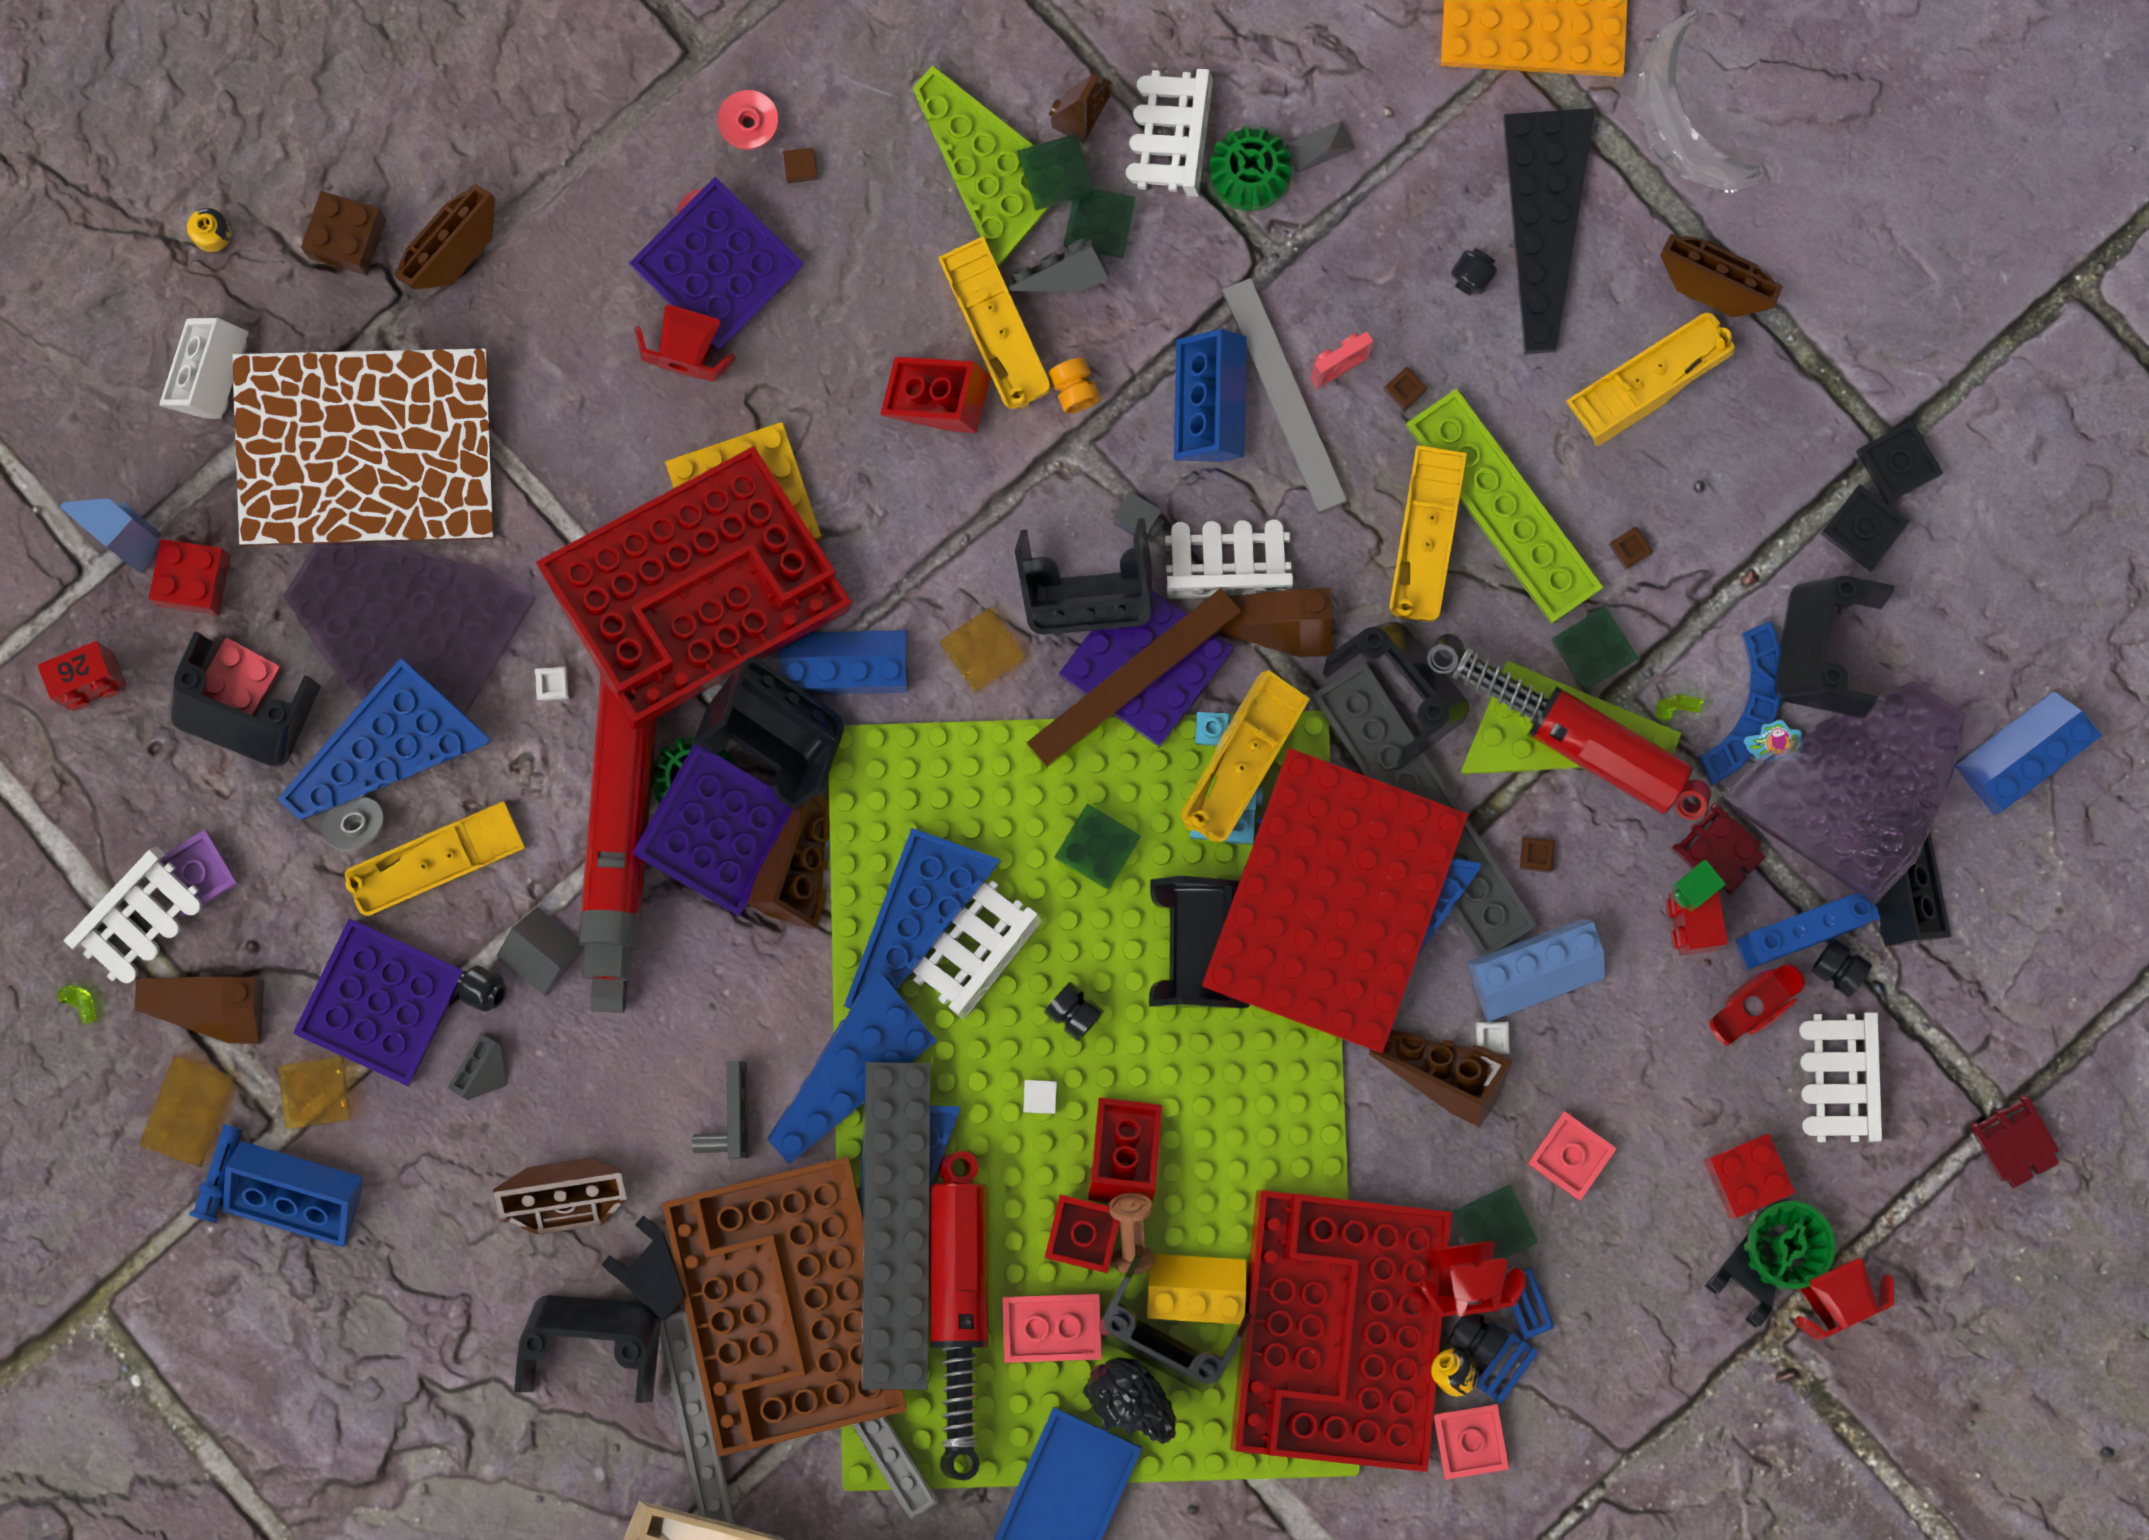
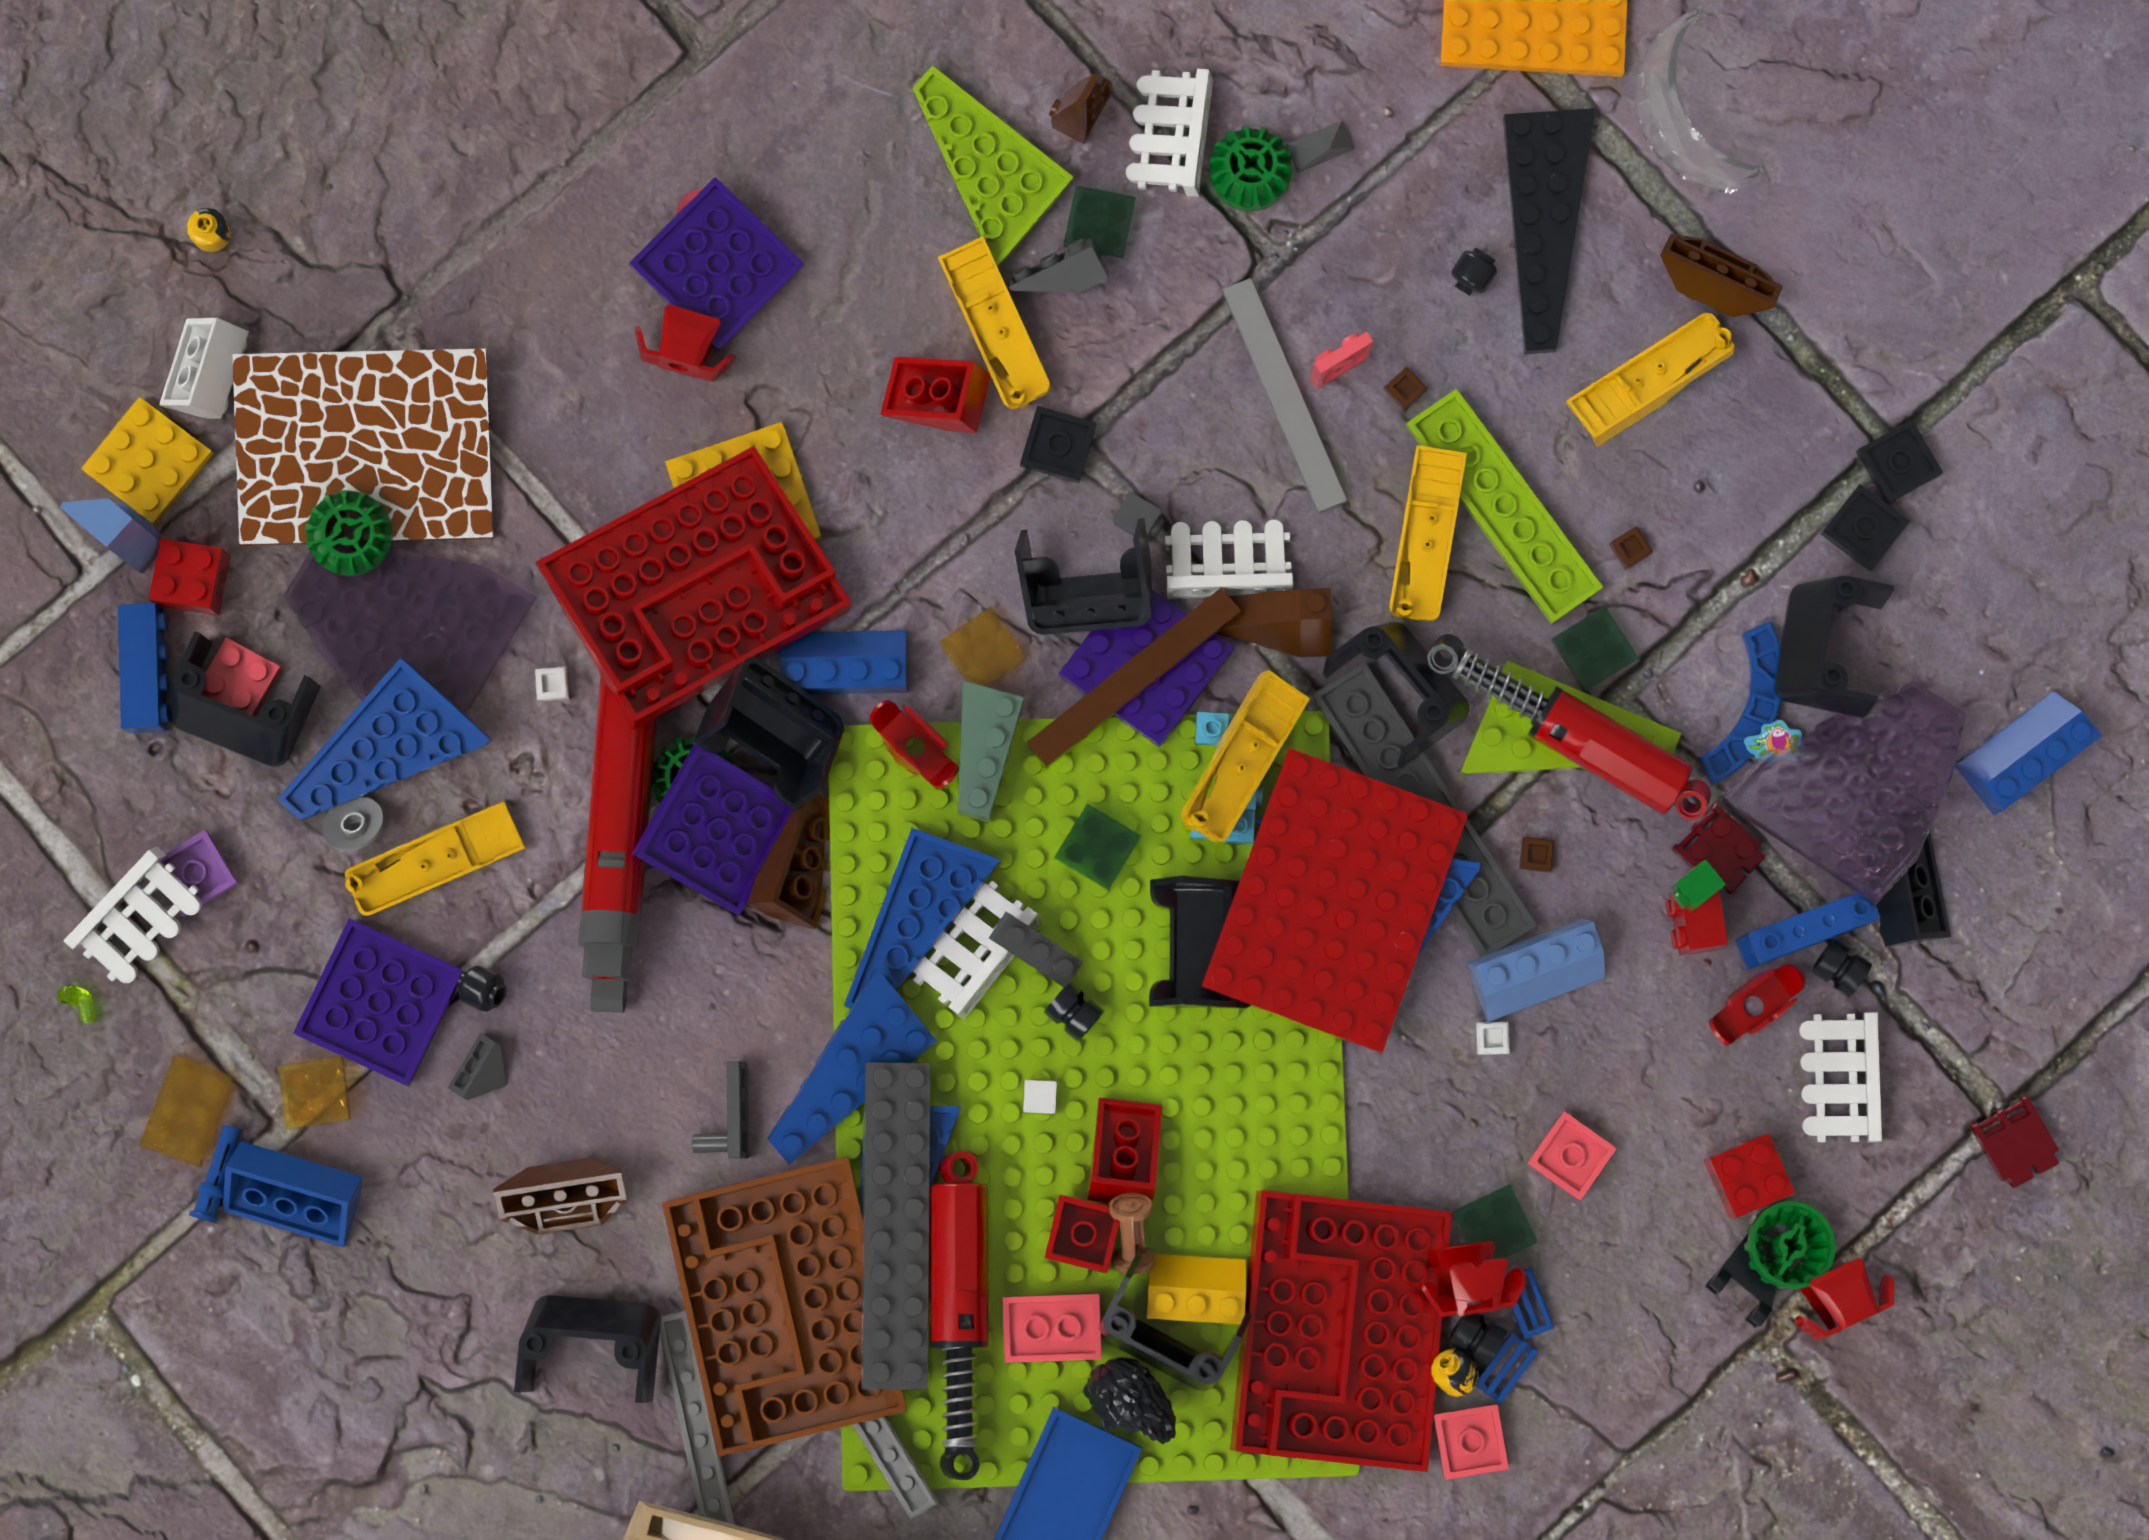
red brick [37,641,127,711] -> none
reddish brown wedge [134,977,264,1044] -> none
reddish brown brick [301,191,386,276] -> none
reddish brown wedge [394,184,495,290] -> none
dark grey slope [496,907,584,996] -> none
black flag [601,1215,686,1321] -> none
coral dish [717,90,779,150] -> none
reddish brown tile [783,147,818,184] -> none
clear green plate [1017,134,1094,211] -> none
light orange wheel [1048,357,1101,414] -> none
blue slope [1174,329,1247,462] -> none
reddish brown wedge [1369,1030,1512,1128] -> none
clear neon green arm [1655,694,1703,721] -> none
none -> yellow plate [81,397,214,526]
none -> blue brick [118,603,171,733]
none -> green gear [305,490,393,576]
none -> red piece [869,700,959,789]
none -> sand green wedge [958,680,1024,823]
none -> dark grey plate [989,912,1082,988]
none -> black plate [1020,406,1097,484]

